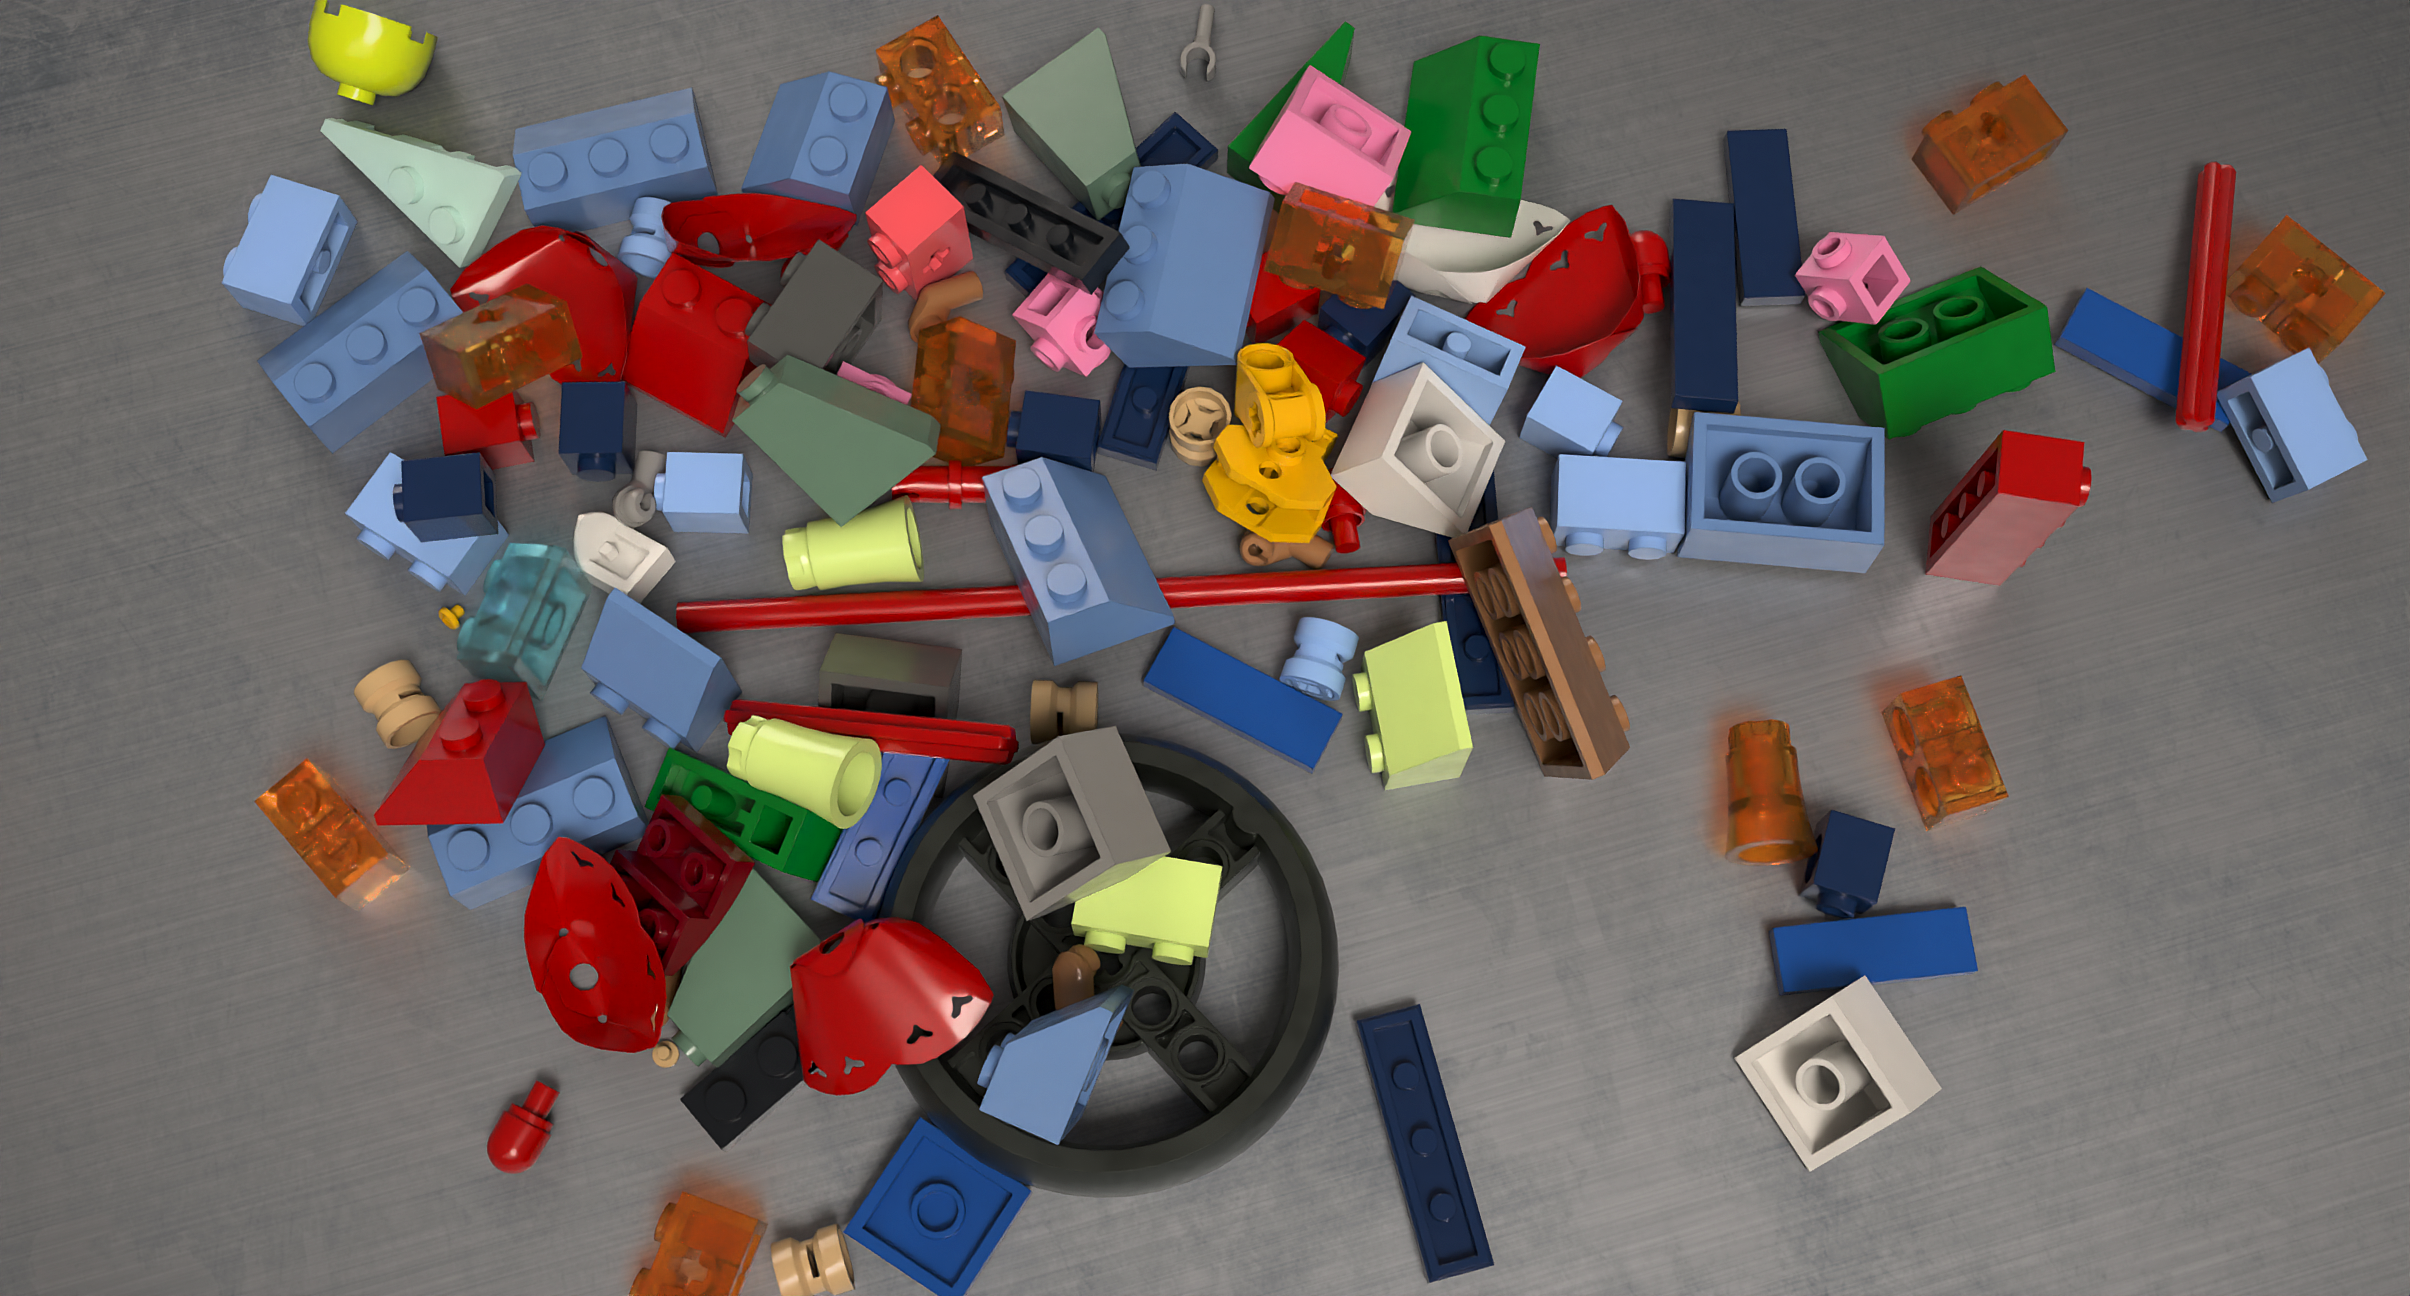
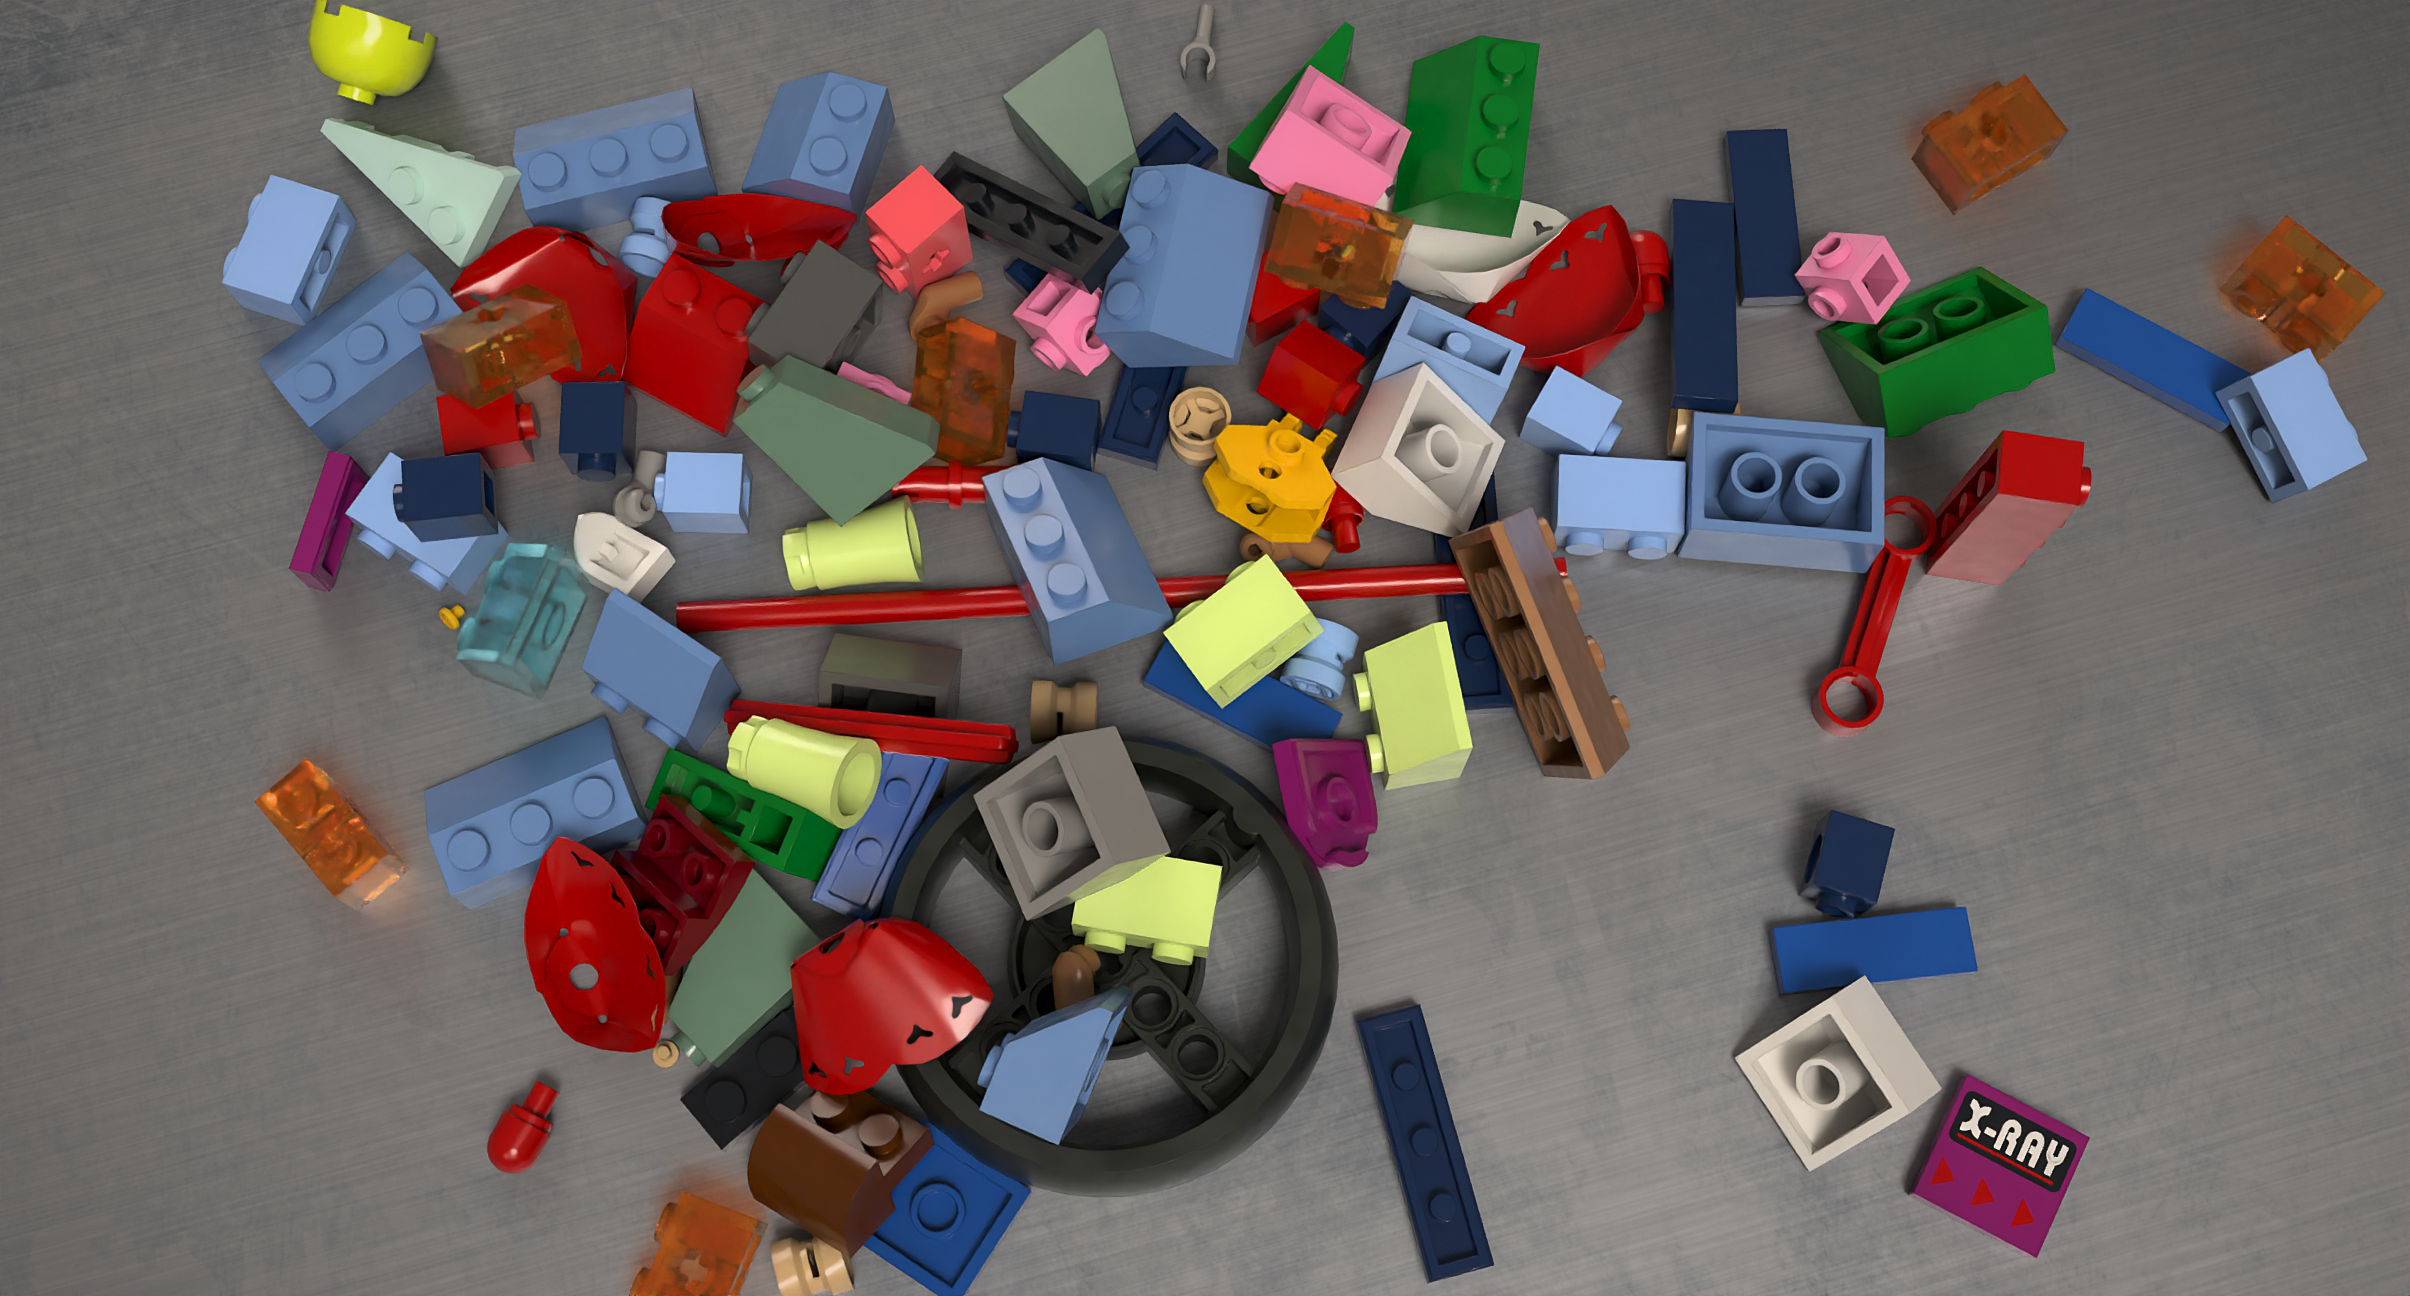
tan wheel [354,659,442,749] -> none
red slope [374,679,545,826] -> none
clear orange brick [874,15,1005,166] -> none
yellow piece [1234,343,1326,448] -> none
clear orange plant [1725,719,1818,866] -> none
clear orange brick [1881,675,2009,831] -> none
red axle [2175,161,2236,433] -> none
none -> magenta tile [289,451,370,592]
none -> reddish brown brick [747,1090,935,1258]
none -> yellowish green brick [1163,554,1325,709]
none -> magenta tile [1272,739,1378,872]
none -> red piece [1811,496,1937,737]
none -> tile [1908,1074,2090,1259]

